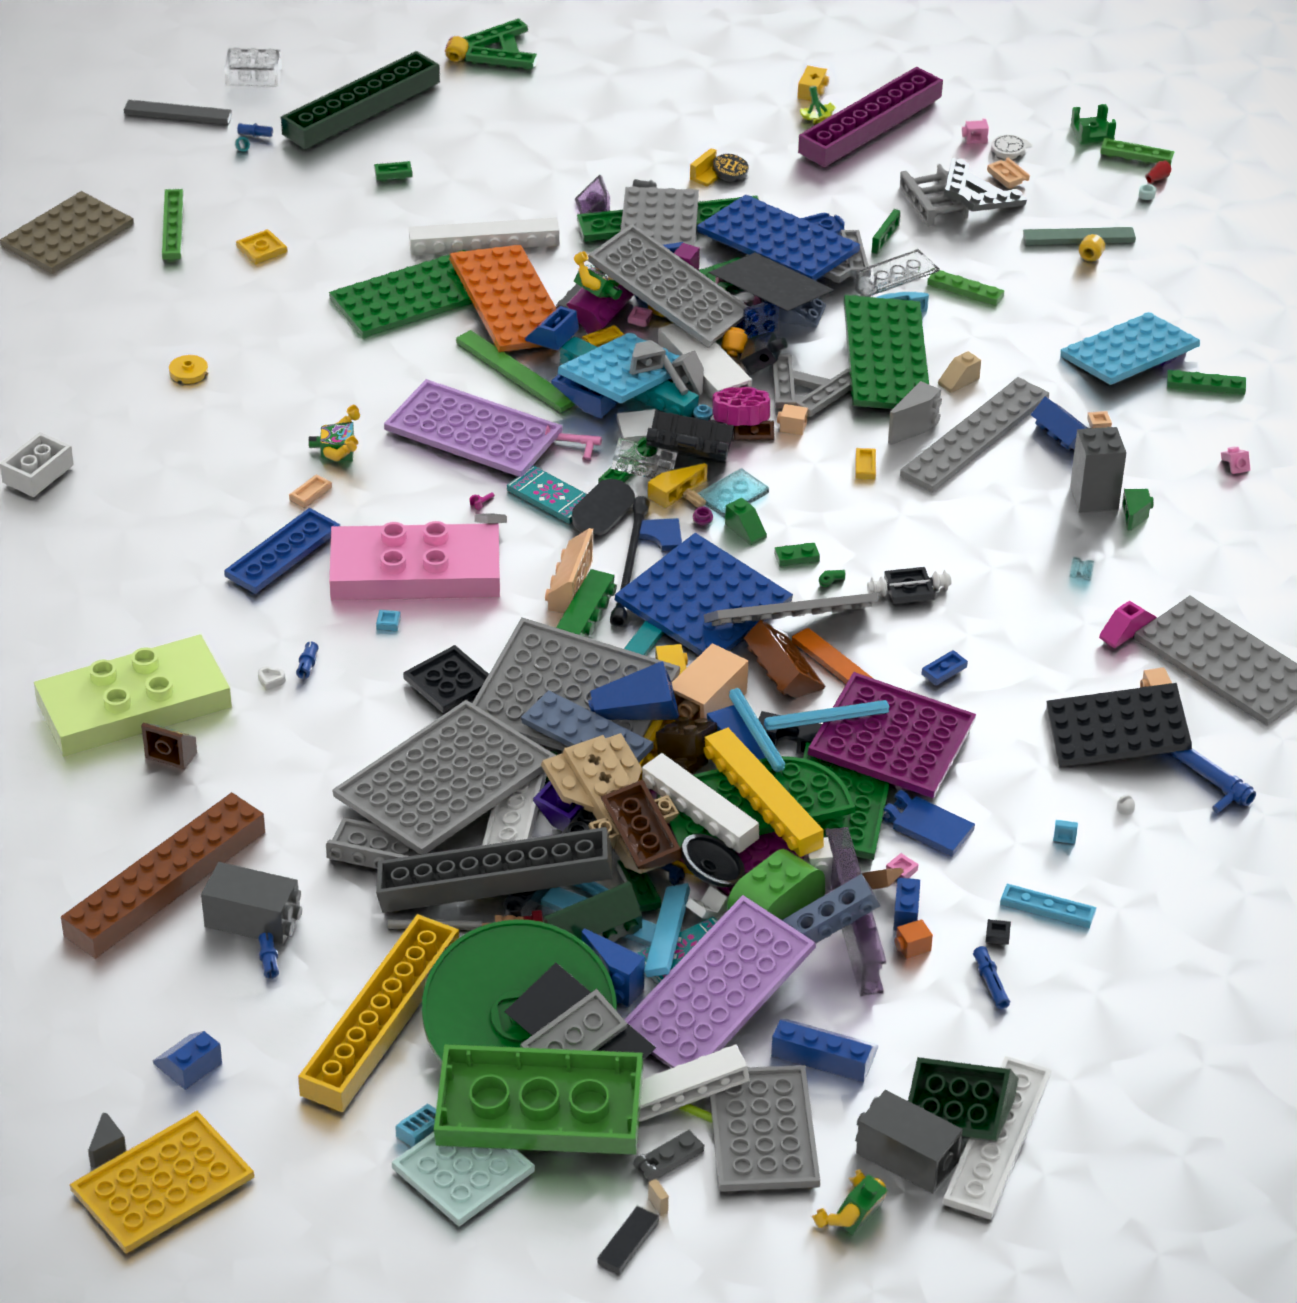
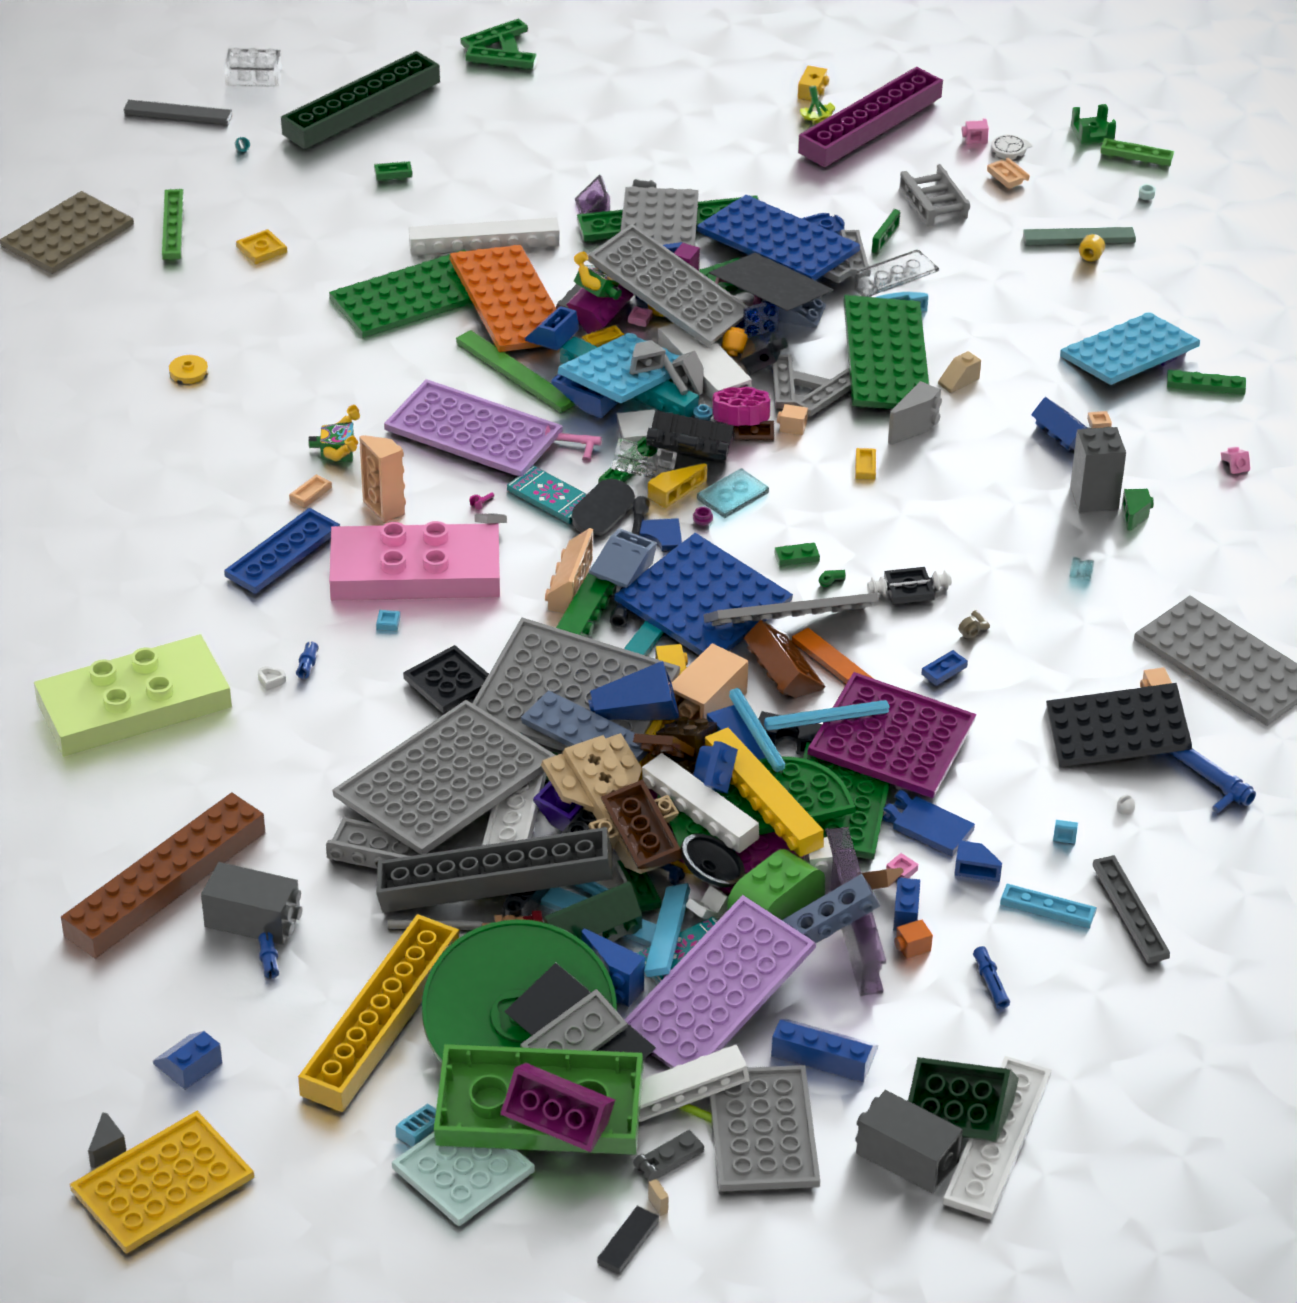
white brick [0,432,74,497] -> none
reddish brown slope [141,723,197,770] -> none
blue axle [237,123,274,138] -> none
yellow head [444,36,469,62] -> none
tan piece [683,488,706,507] -> none
yellow panel [690,148,719,186] -> none
tile [712,154,749,182] -> none
green slope [725,497,767,545] -> none
torso [811,1169,888,1236] -> none
light grey plate [900,377,1050,493] -> none
bright green plate [927,269,1005,306] -> none
plate [943,158,1028,212] -> none
black plate [985,919,1011,945] -> none
dark pink slope [1099,600,1157,649] -> none
red cone [1145,160,1172,184] -> none
none -> light nougat slope [359,435,406,523]
none -> magenta slope [500,1063,615,1152]
none -> sand blue slope [589,528,657,588]
none -> reddish brown plate [633,733,695,760]
none -> blue bracket [693,741,738,793]
none -> blue slope [954,840,1002,882]
none -> dark tan plate [958,610,990,638]
none -> dark grey plate [1092,855,1171,964]

